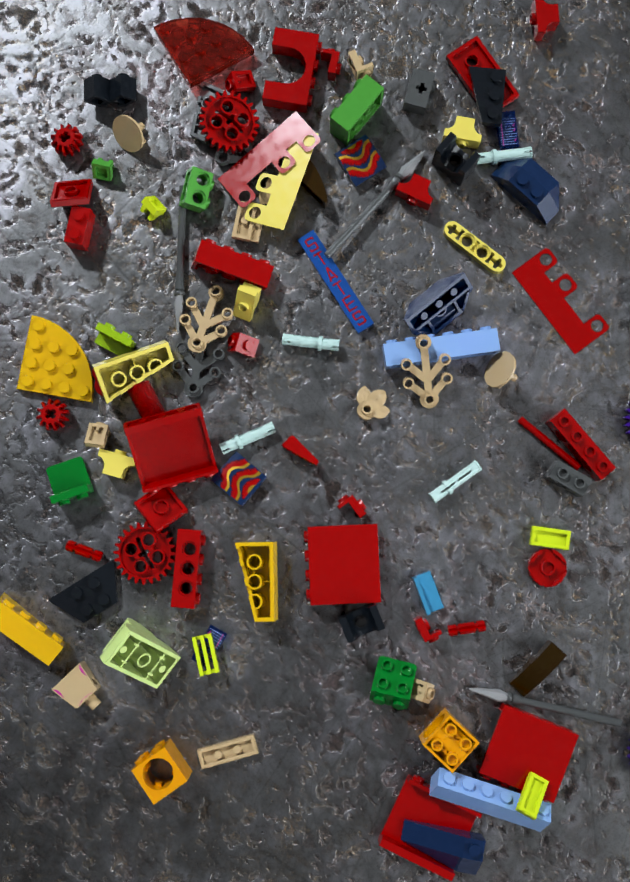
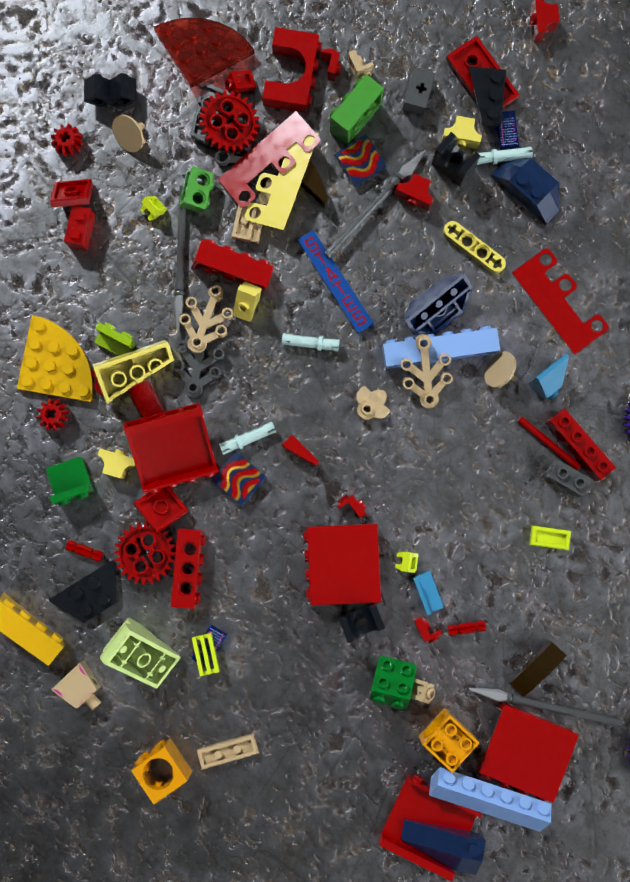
tan bracket [84,422,111,449] -> none
bright green tile [91,158,114,182] -> none
bracket [227,332,259,358] -> none
yellow wedge [235,542,278,622] -> none
light aqua pin [428,460,482,503] -> none
neon yellow tile [515,771,549,820] -> none
red tile [527,548,567,587] -> none
none -> neon yellow tile [395,552,419,573]
none -> dark azure slope [528,354,569,401]

